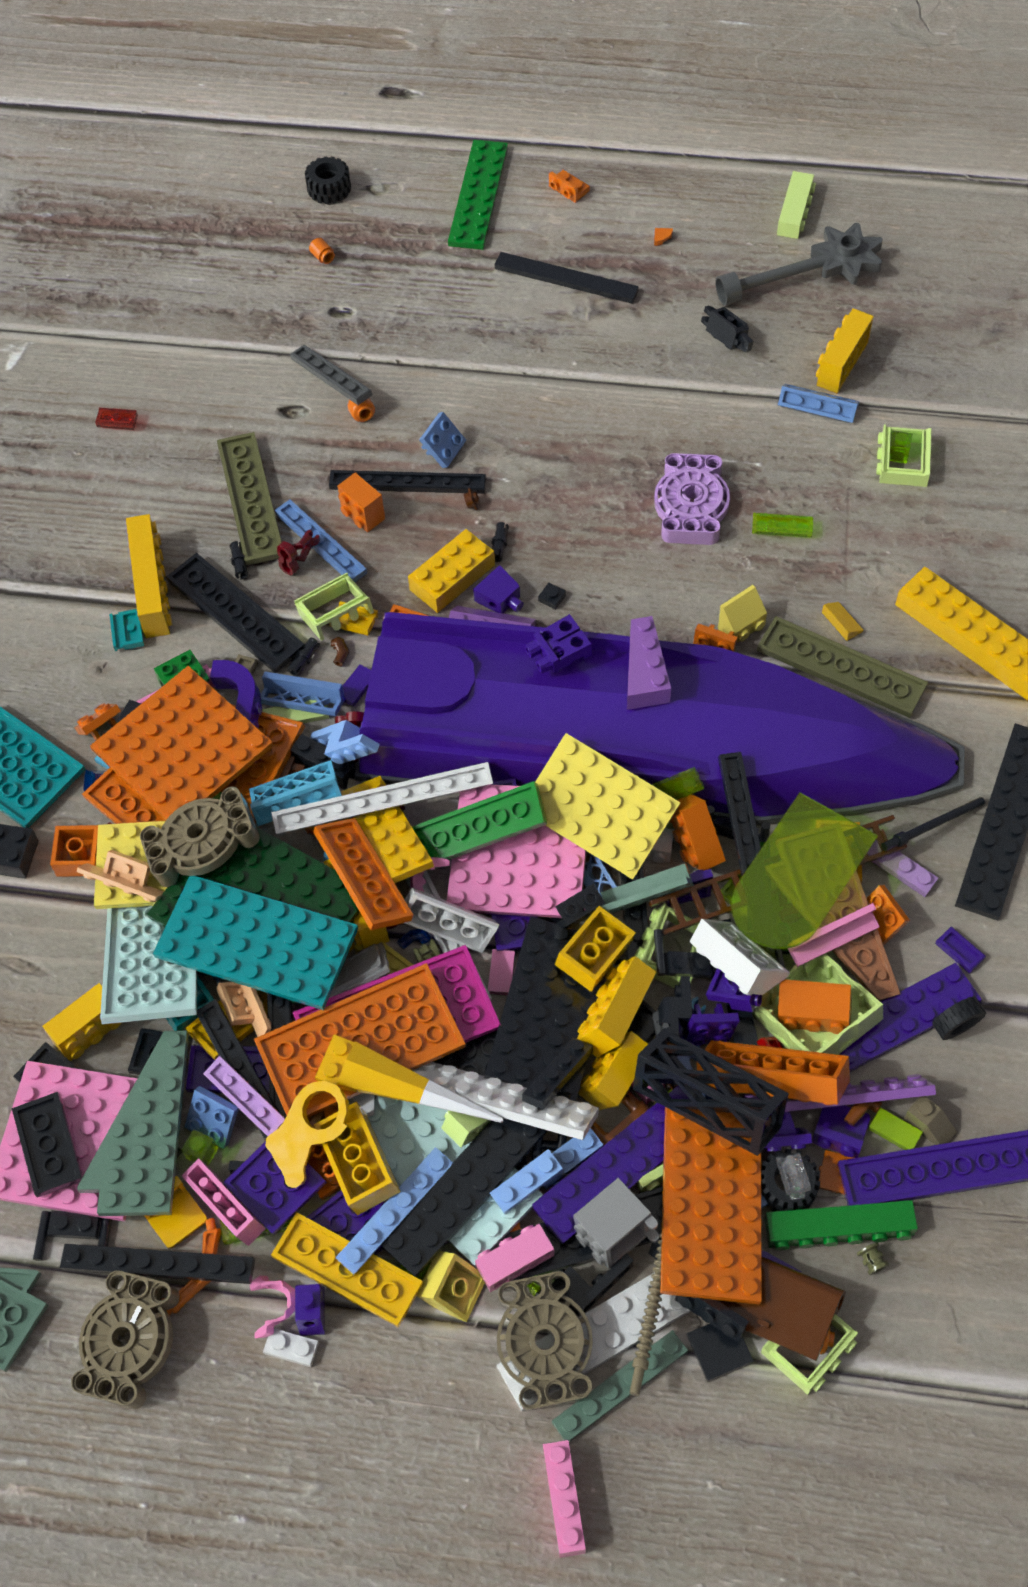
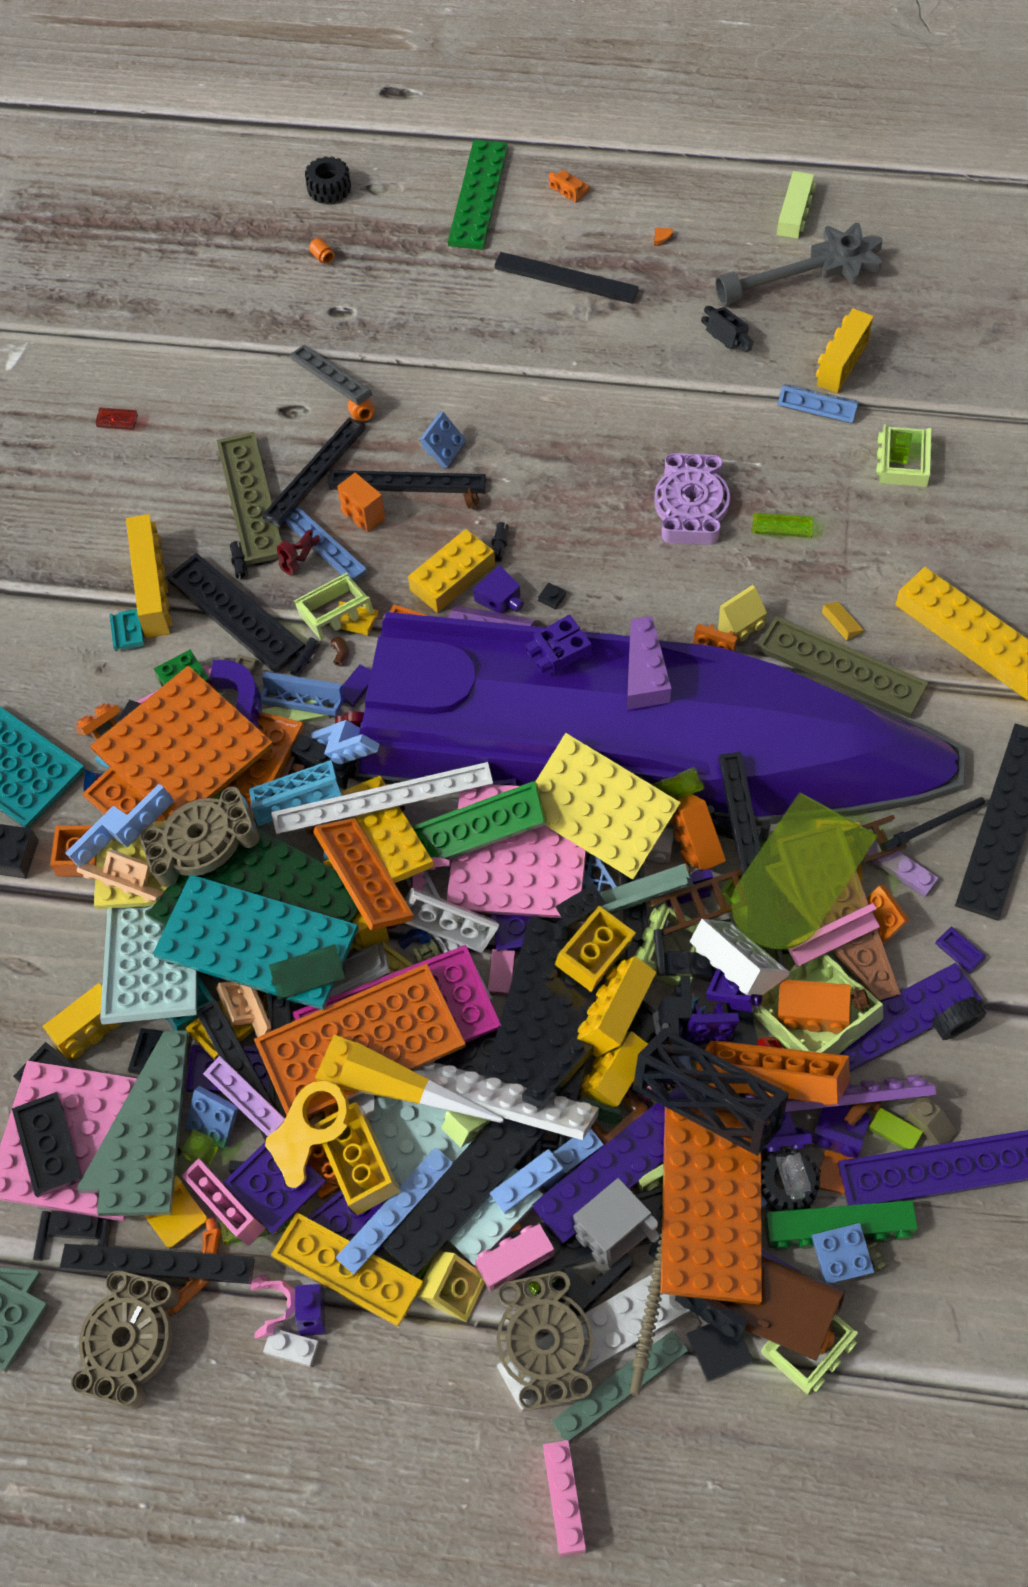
none -> light blue bracket [66,784,175,867]
none -> black tile [262,417,365,527]
none -> clear green piece [269,944,346,1001]
none -> clear green piece [580,1096,623,1127]
none -> medium blue plate [811,1223,874,1284]
none -> reddish brown plate [851,988,870,1012]

